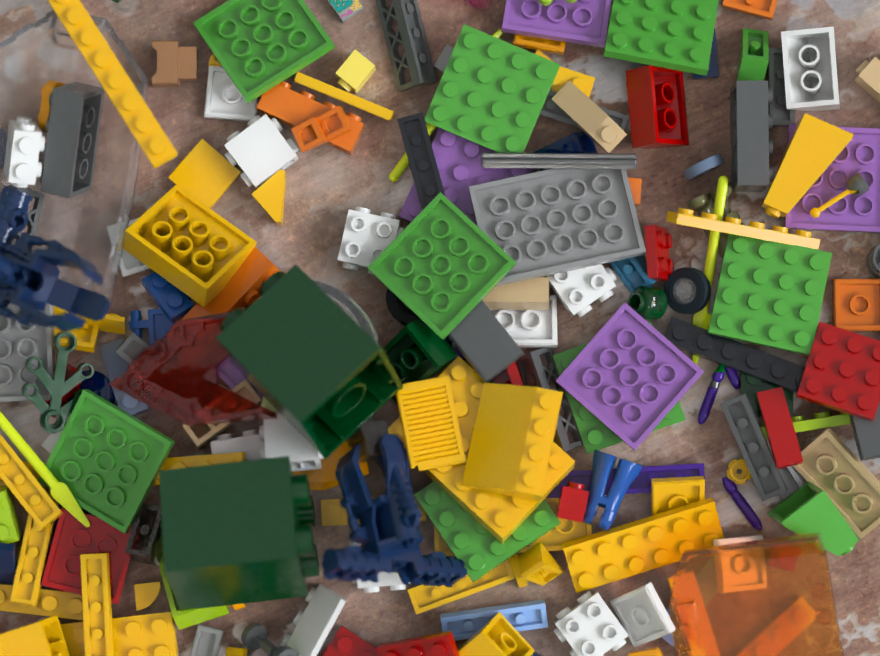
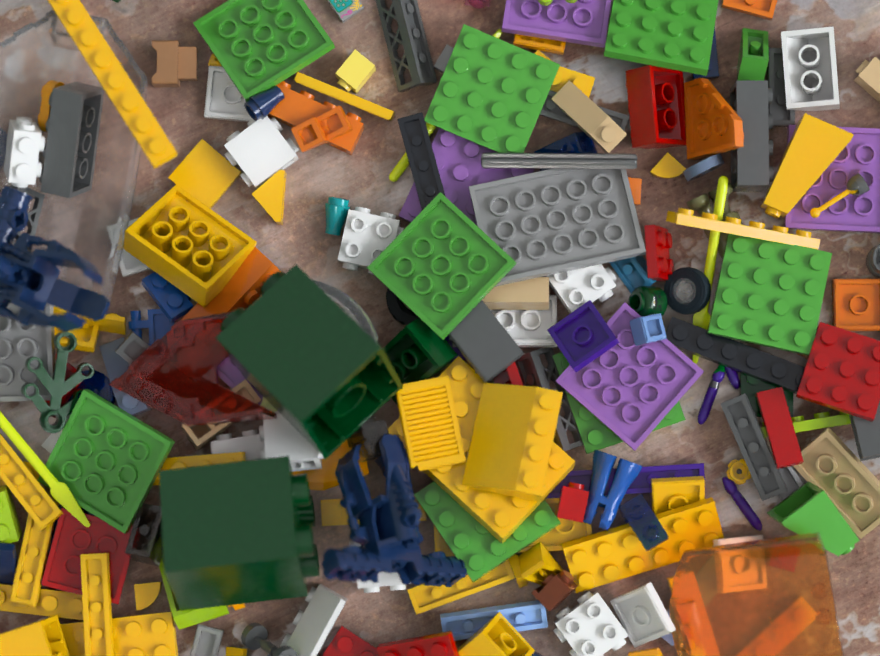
none -> dark blue cone [244,86,285,121]
none -> teal cone [325,197,351,236]
none -> copper brick [532,569,578,612]
none -> dark purple plate [547,300,619,372]
none -> clear blue bracket [619,493,668,551]
none -> medium blue slope [630,313,667,346]
none -> yellow tile [650,152,686,178]
none -> orange plate [684,78,744,160]

